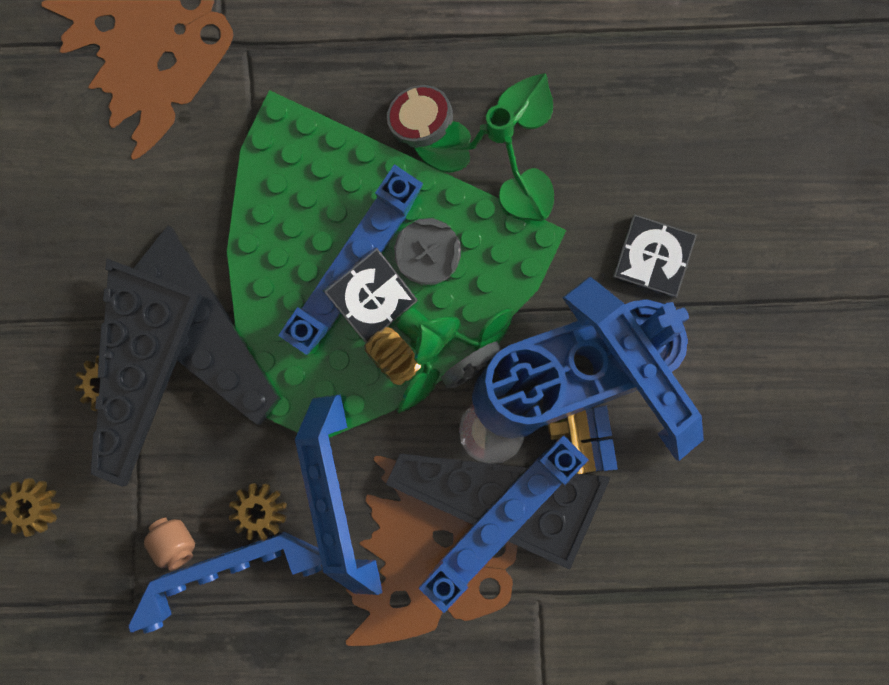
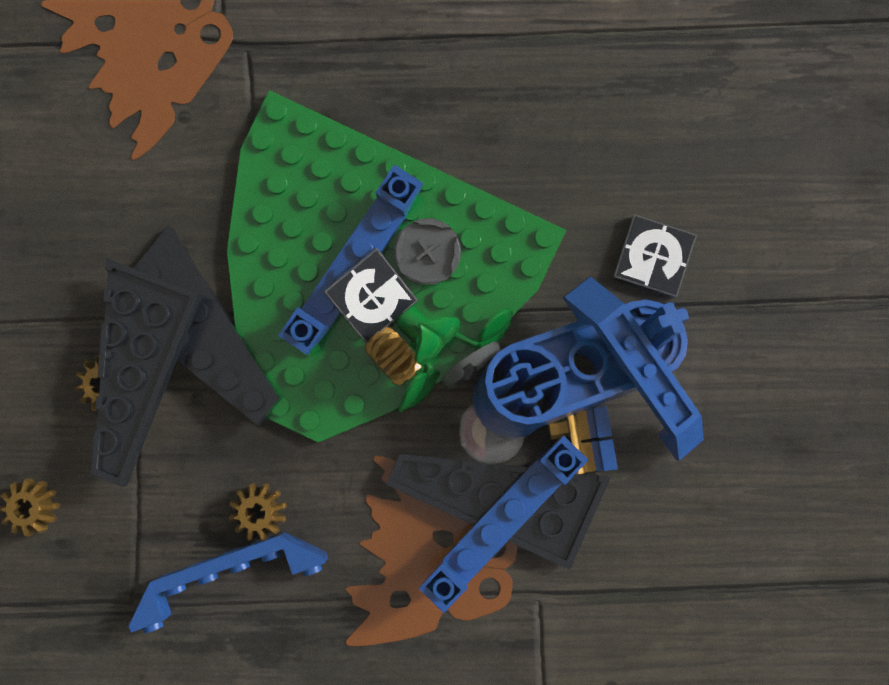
nougat head [144,518,195,570] -> none
blue slope [295,395,383,595] -> none
tile [387,85,453,148] -> none
green plant [414,73,554,221] -> none

